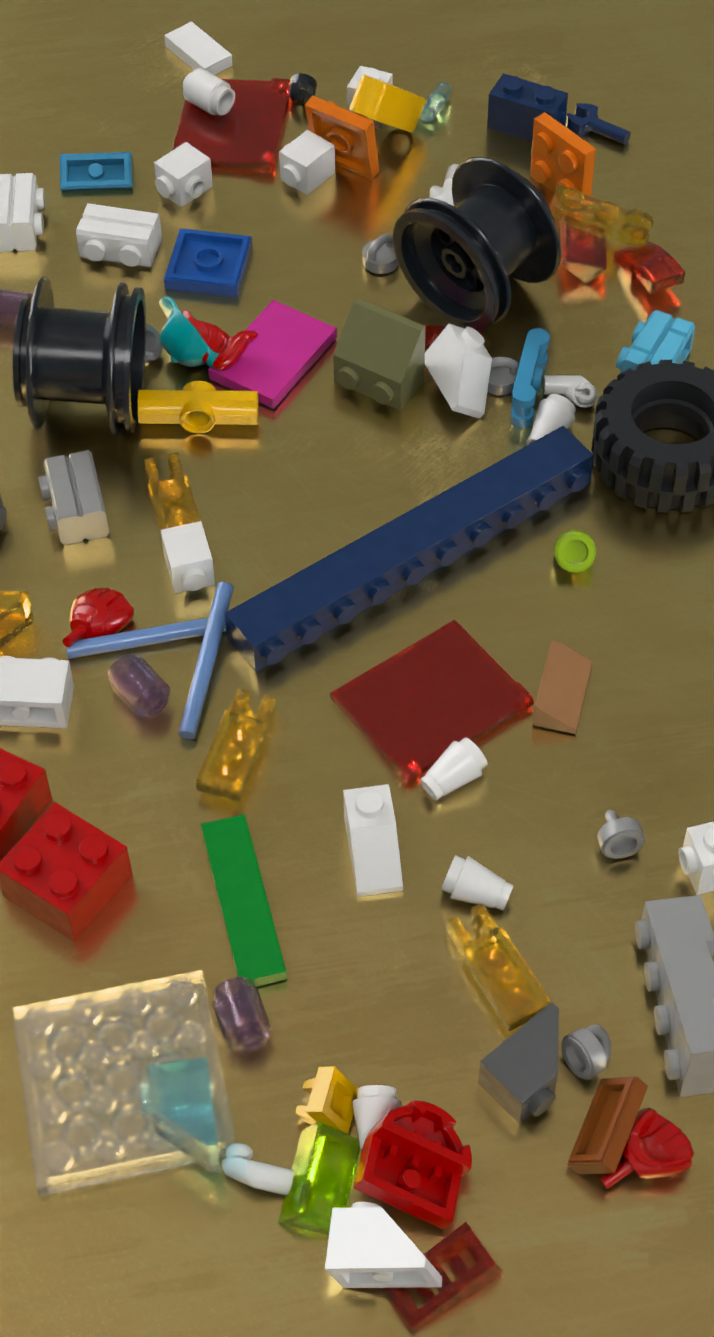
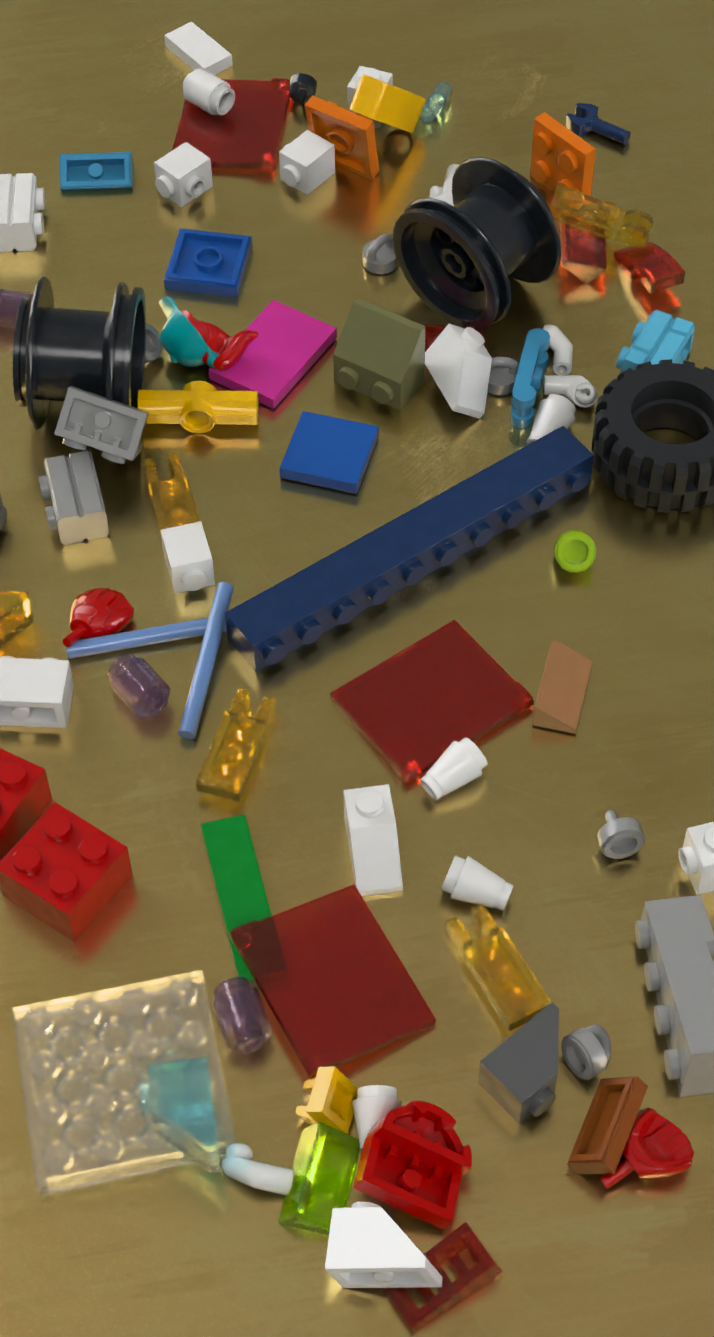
white brick [76,203,162,268] -> none
dark blue brick [487,73,568,142] -> none
none -> light grey bracket [54,386,149,464]
none -> clear red piece [230,884,437,1079]
none -> blue tile [279,411,379,494]
none -> white arm [543,324,573,375]

